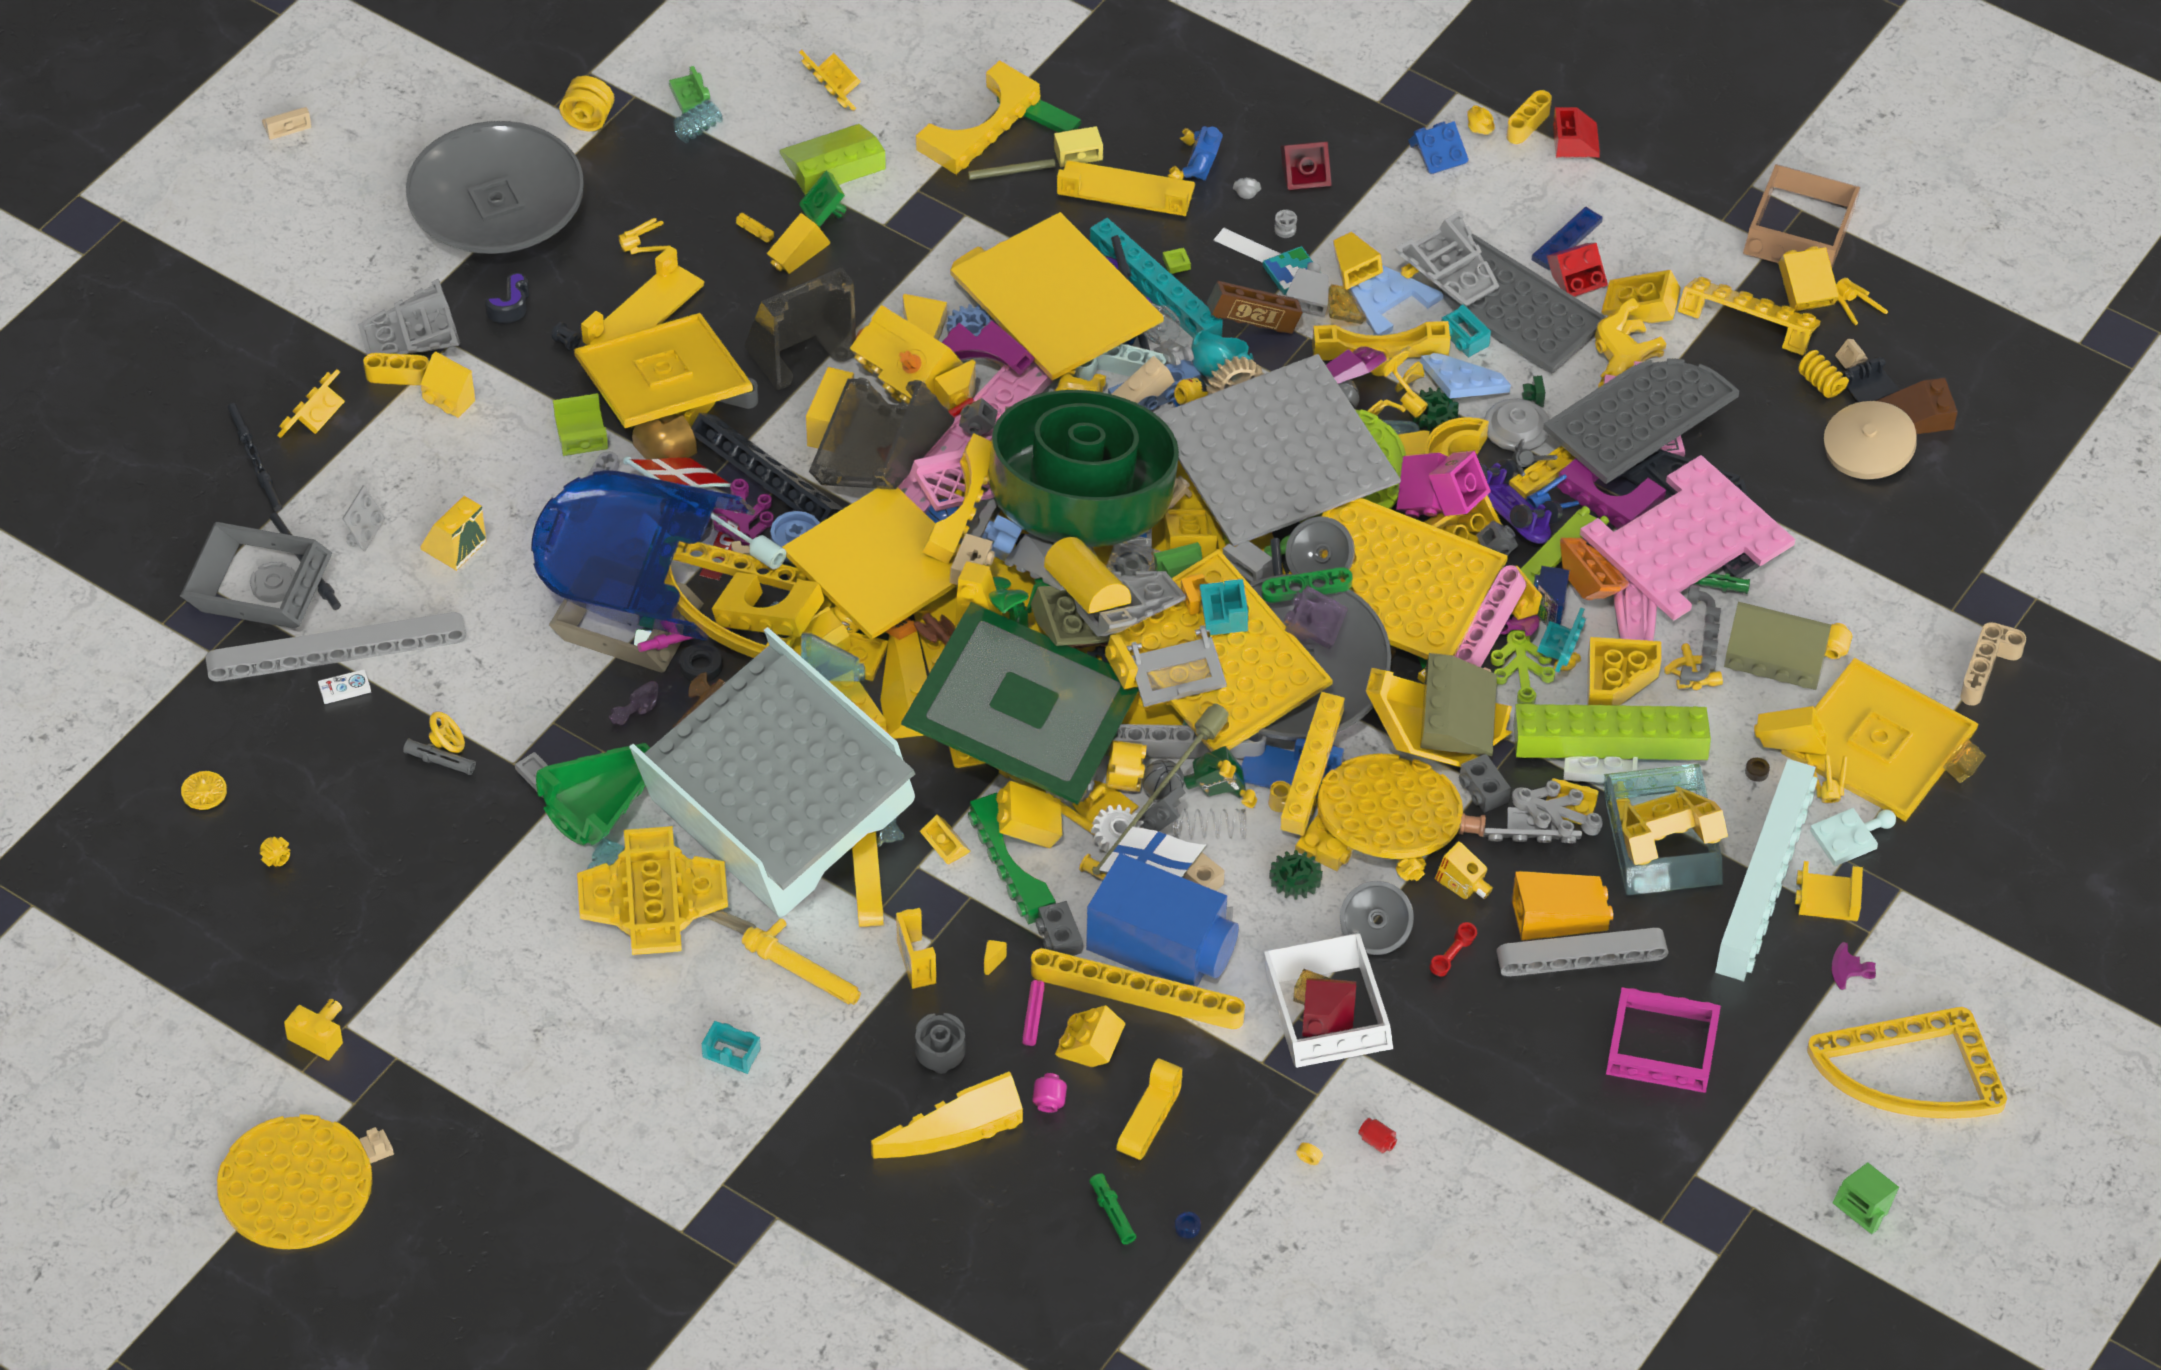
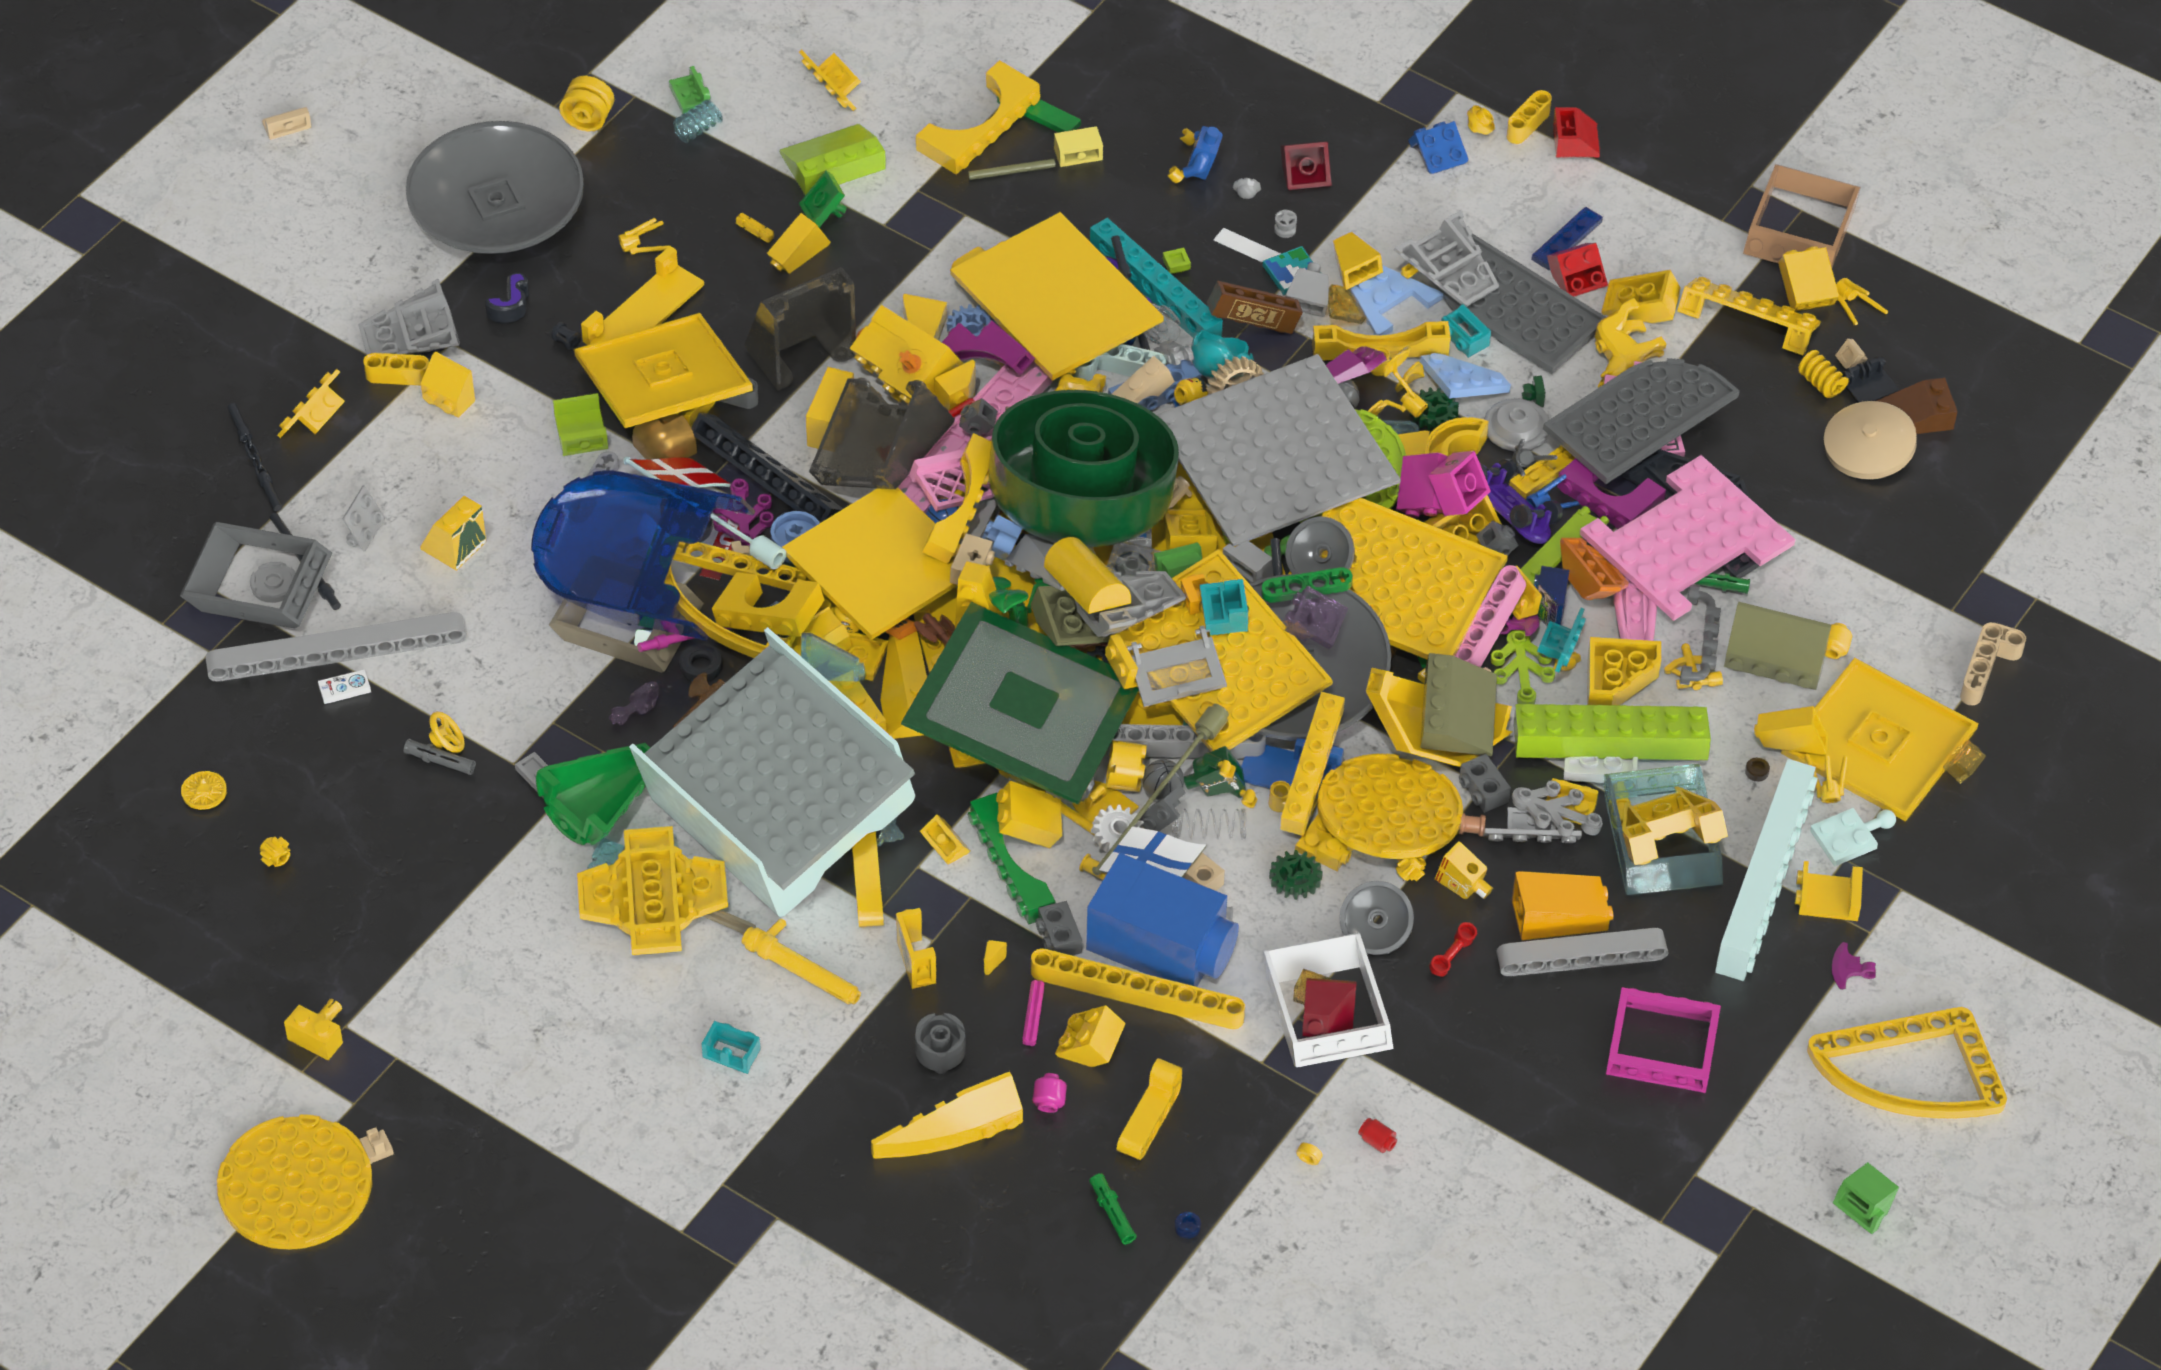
yellow bracket [1057,160,1195,216] -> none

